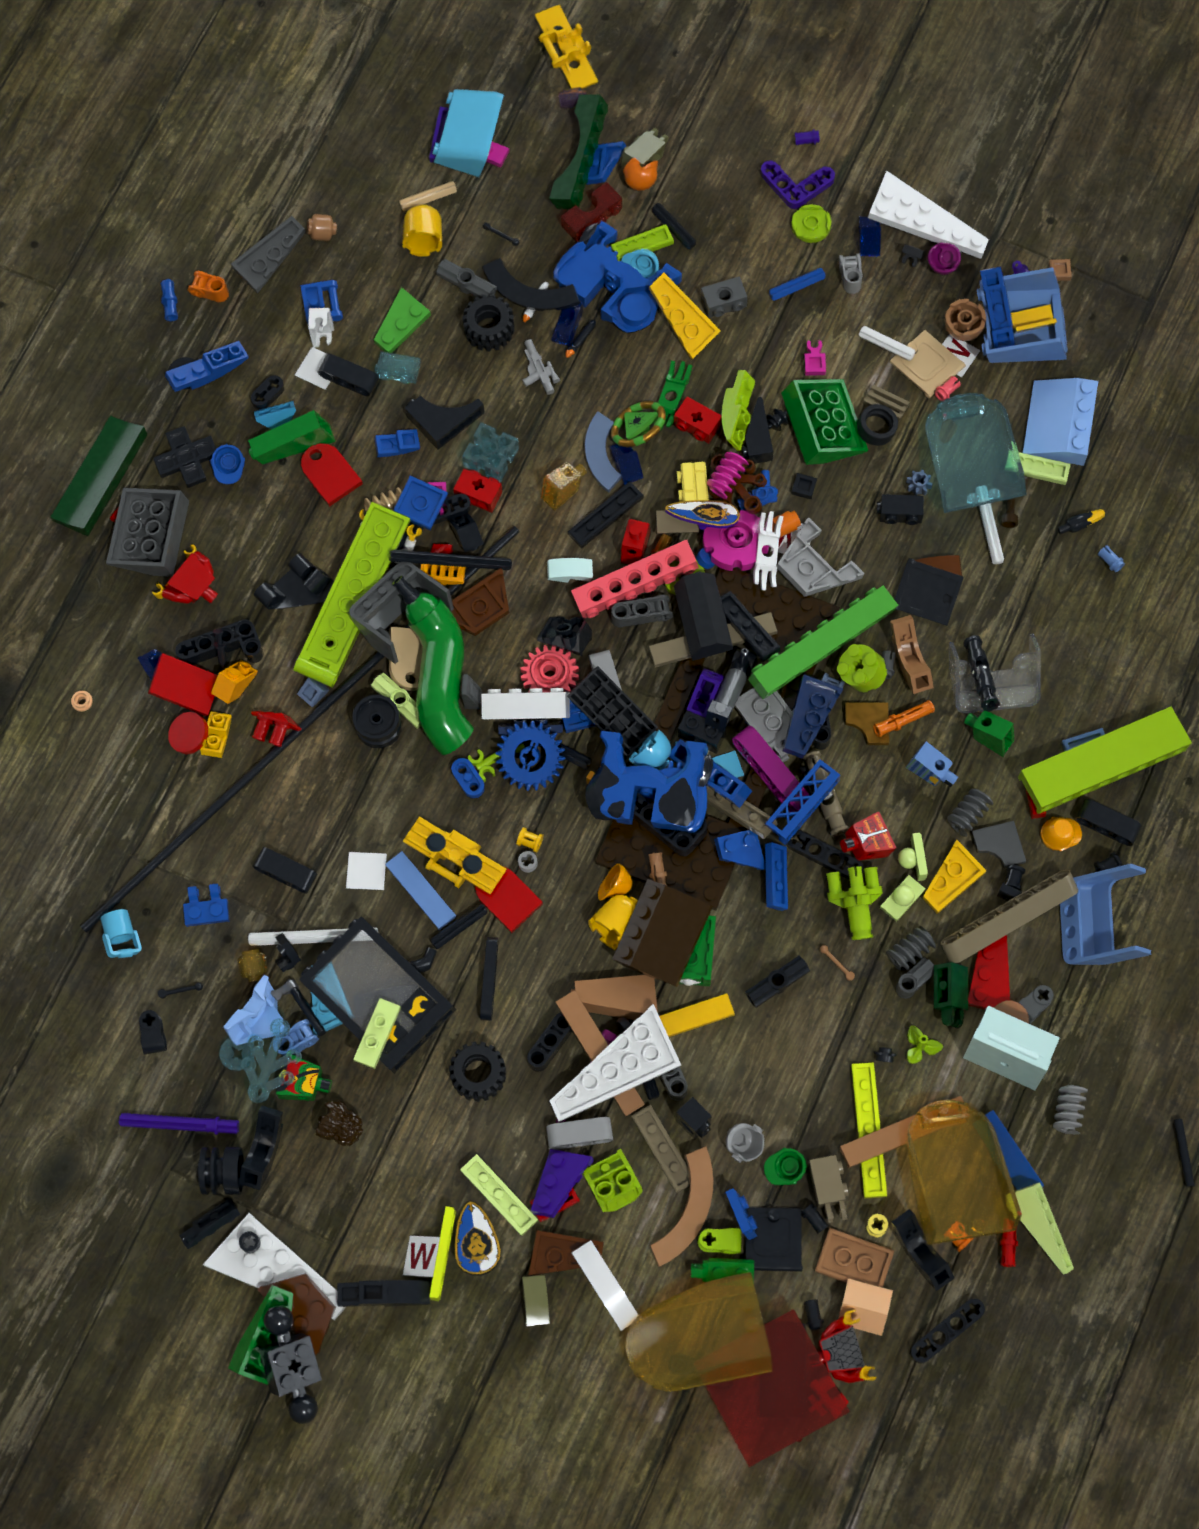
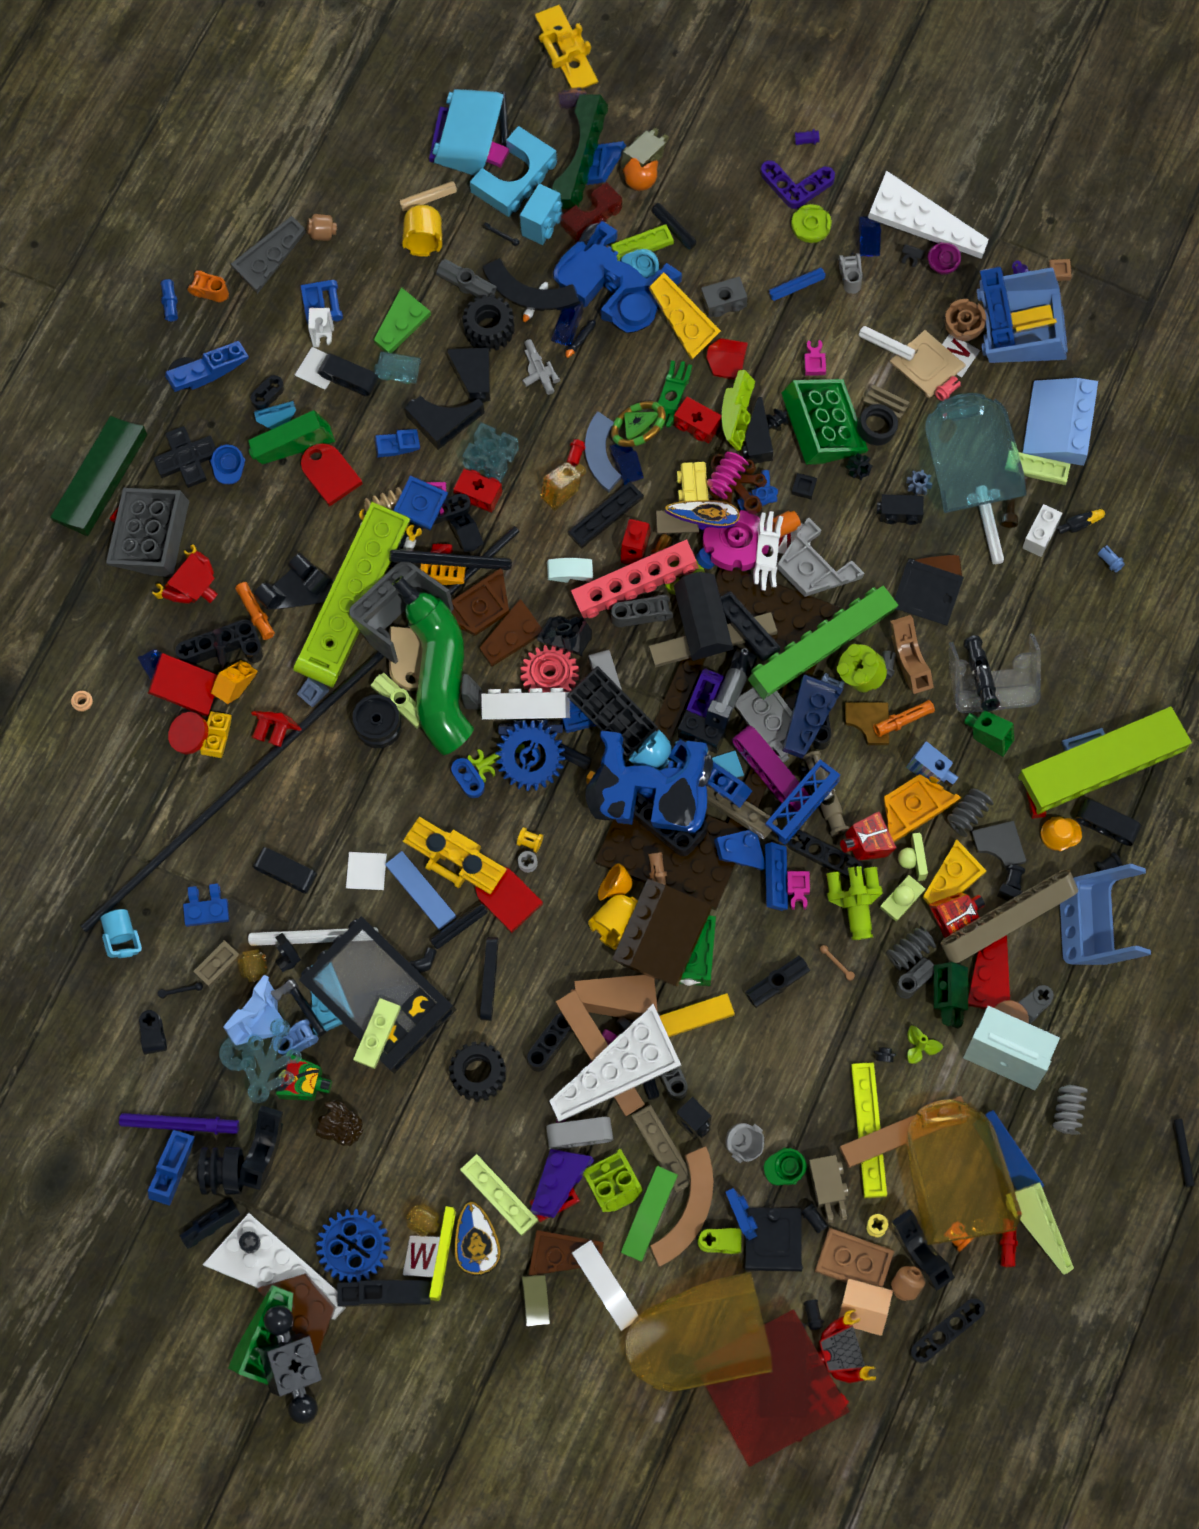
green hinge [691,1258,754,1285] -> none
none -> blue slope [148,1130,194,1206]
none -> dark tan plate [193,940,241,988]
none -> orange pin [235,582,275,640]
none -> blue gear [316,1209,391,1283]
none -> clear yellow head [405,1203,440,1237]
none -> black slope [448,348,491,403]
none -> medium azure arch [470,126,557,217]
none -> reddish brown wing [480,599,542,667]
none -> black bar [499,91,509,147]
none -> medium azure brick [520,184,563,245]
none -> red pin [566,439,586,467]
none -> bright green slope [621,1166,678,1262]
none -> red slope [707,338,748,380]
none -> dark pink plate [787,871,810,910]
none -> black gear [846,453,873,480]
none -> light orange wing [884,774,961,842]
none -> medium nougat head [891,1266,925,1301]
none -> red torso [929,893,985,938]
none -> white brick [1023,504,1062,557]

